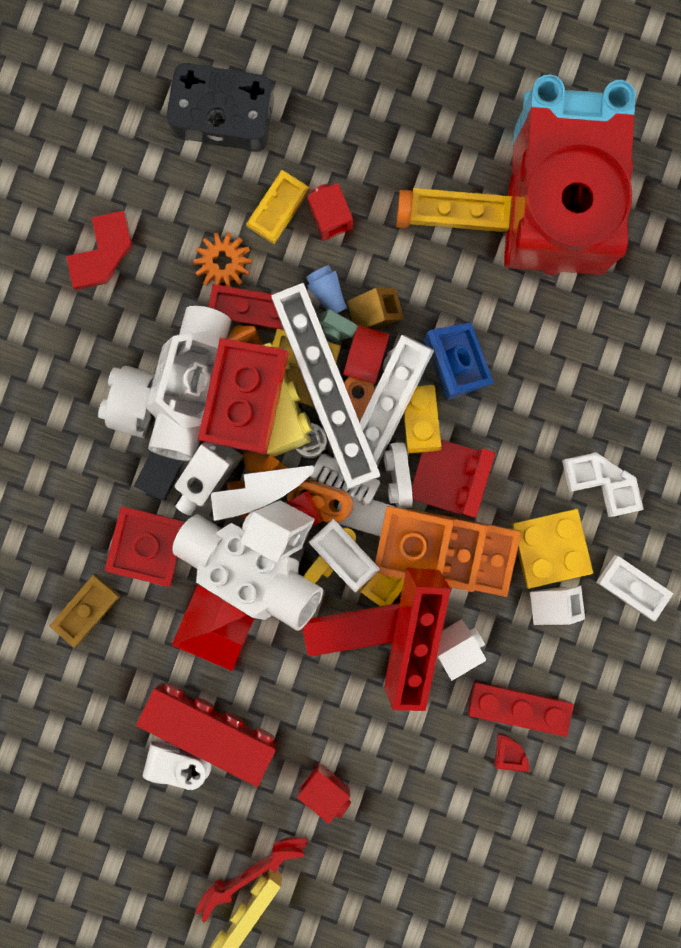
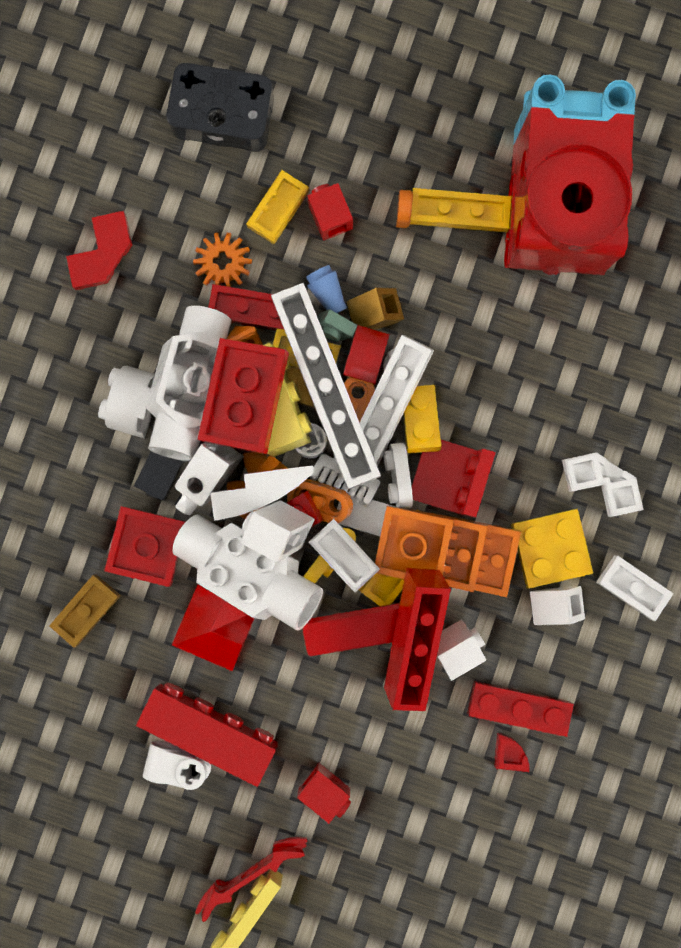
blue slope [423,323,494,401] -> none

